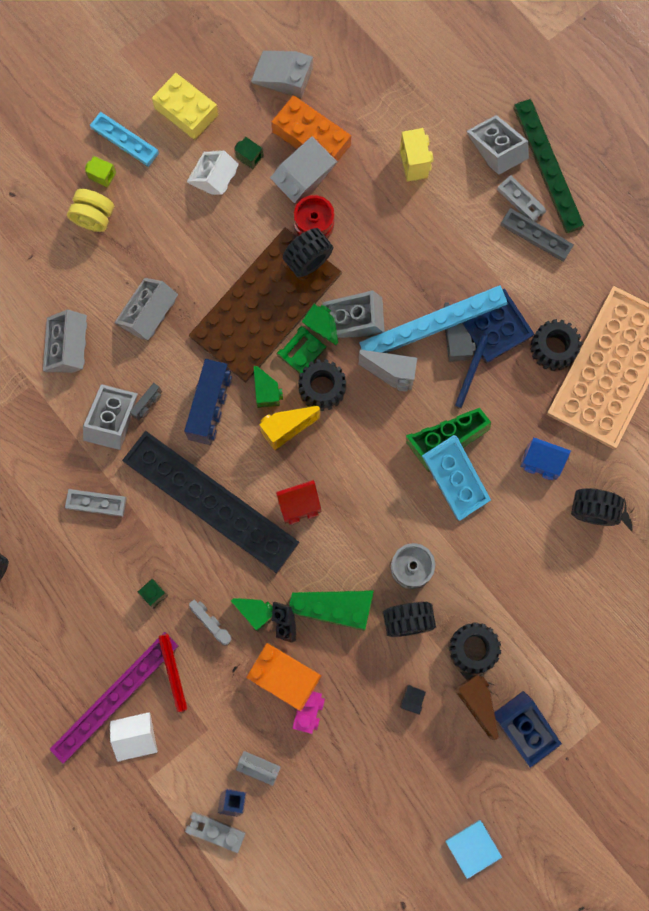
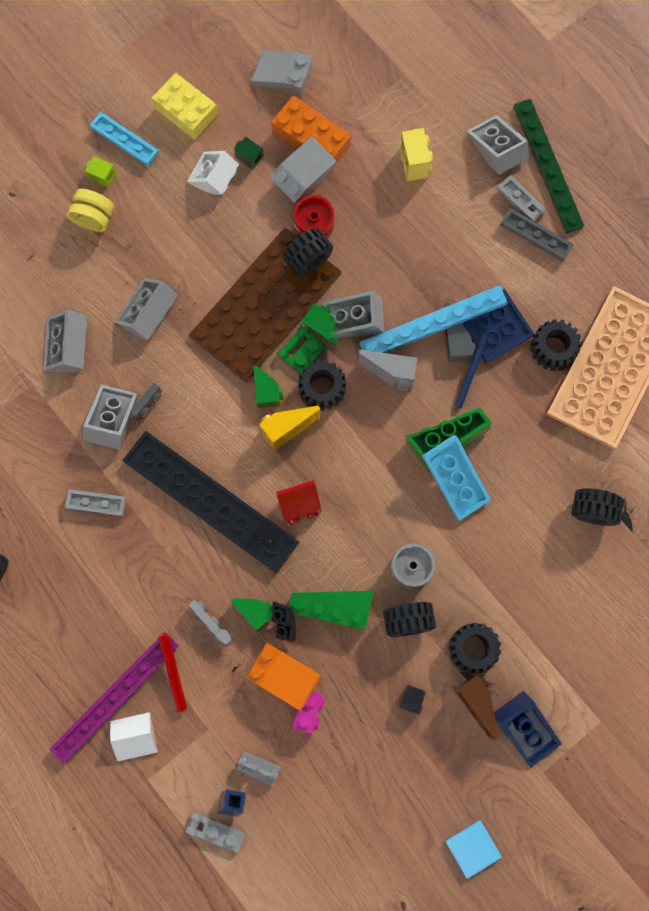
dark green brick [137,579,168,608] -> none
dark blue brick [184,359,232,445] -> none
blue slope [520,438,571,480] -> none

